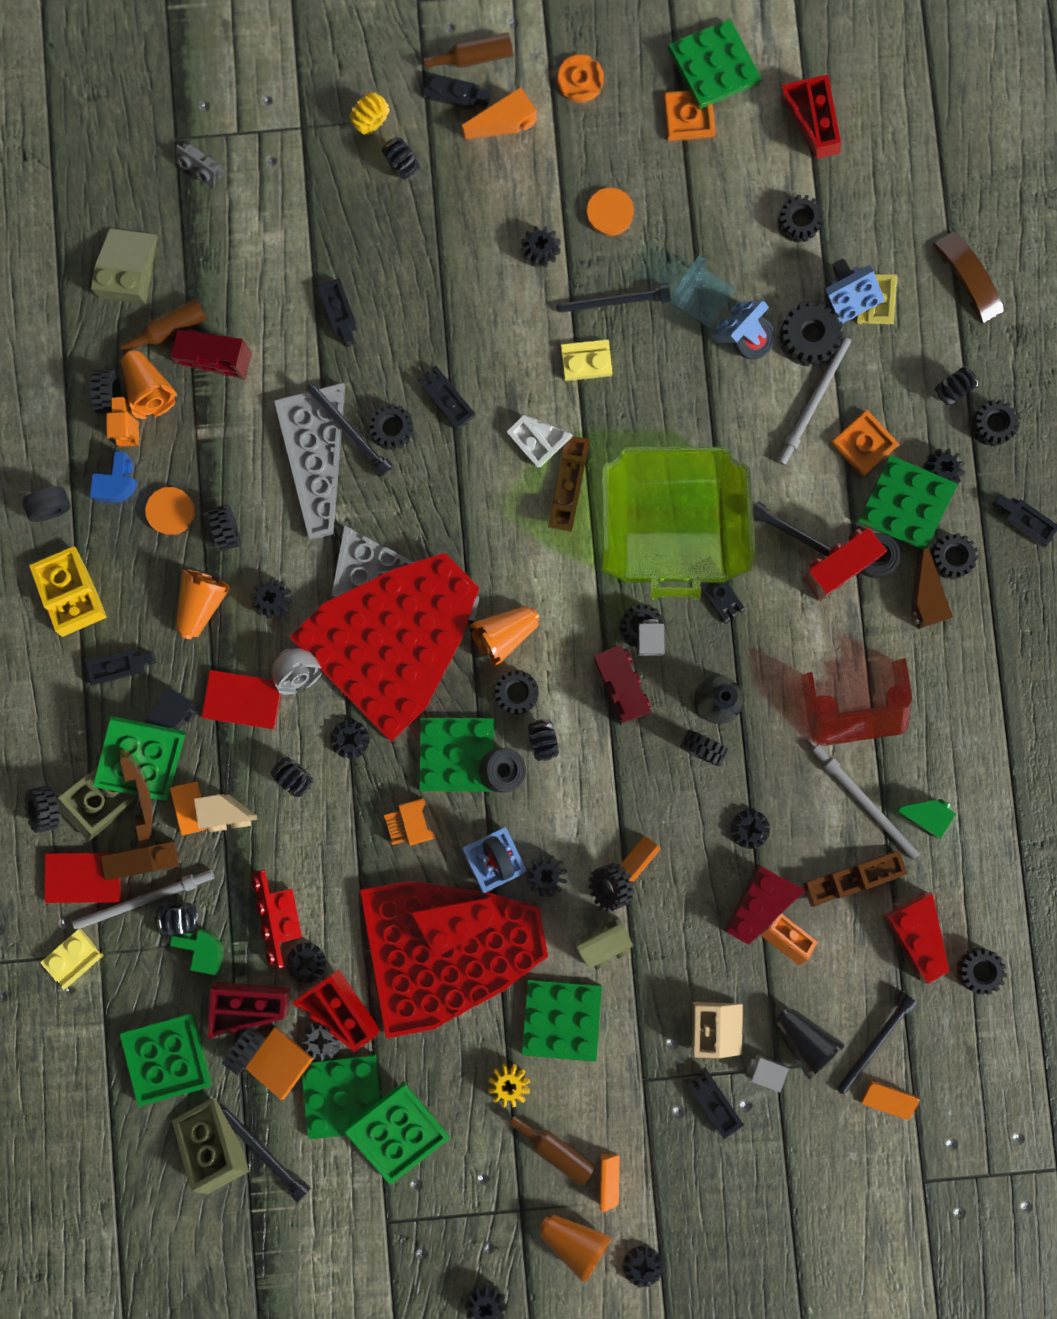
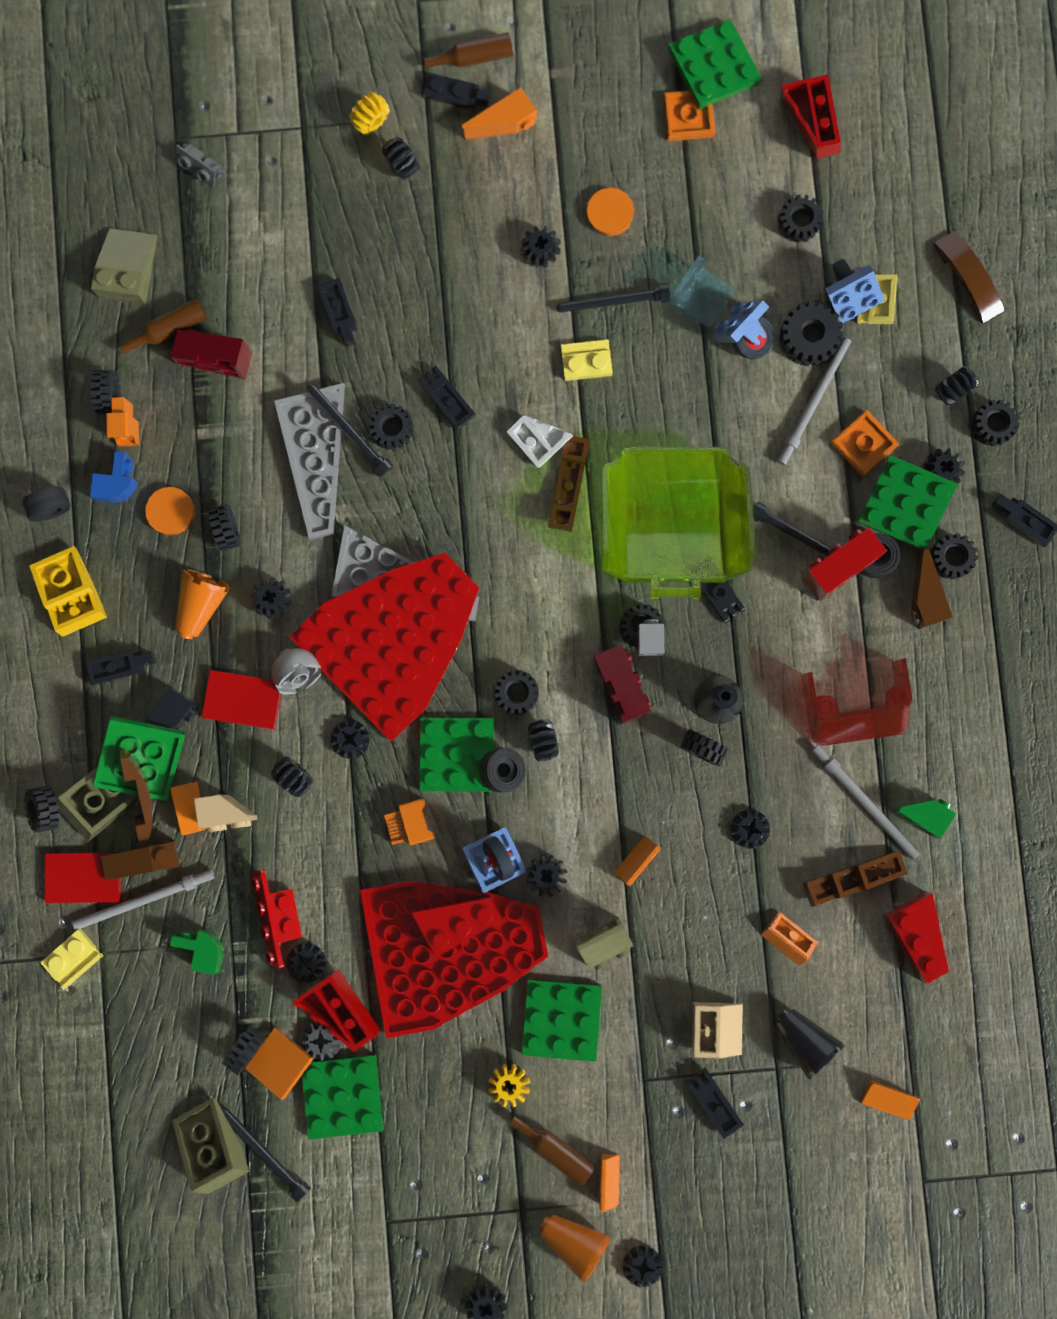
green plate [120,1012,213,1107] -> none
orange cone [121,351,177,419] -> none
black gear [155,902,198,935] -> none
dark red wedge [208,982,291,1039] -> none
green plate [344,1081,450,1185] -> none
orange cone [470,606,540,666] -> none
orange tile [557,54,603,103] -> none
black tyre [589,863,635,912] -> none
dark red wedge [723,865,806,945] -> none
light grey brick [747,1054,789,1092] -> none
black piece [837,992,919,1094] -> none
black tyre [957,948,1007,995] -> none

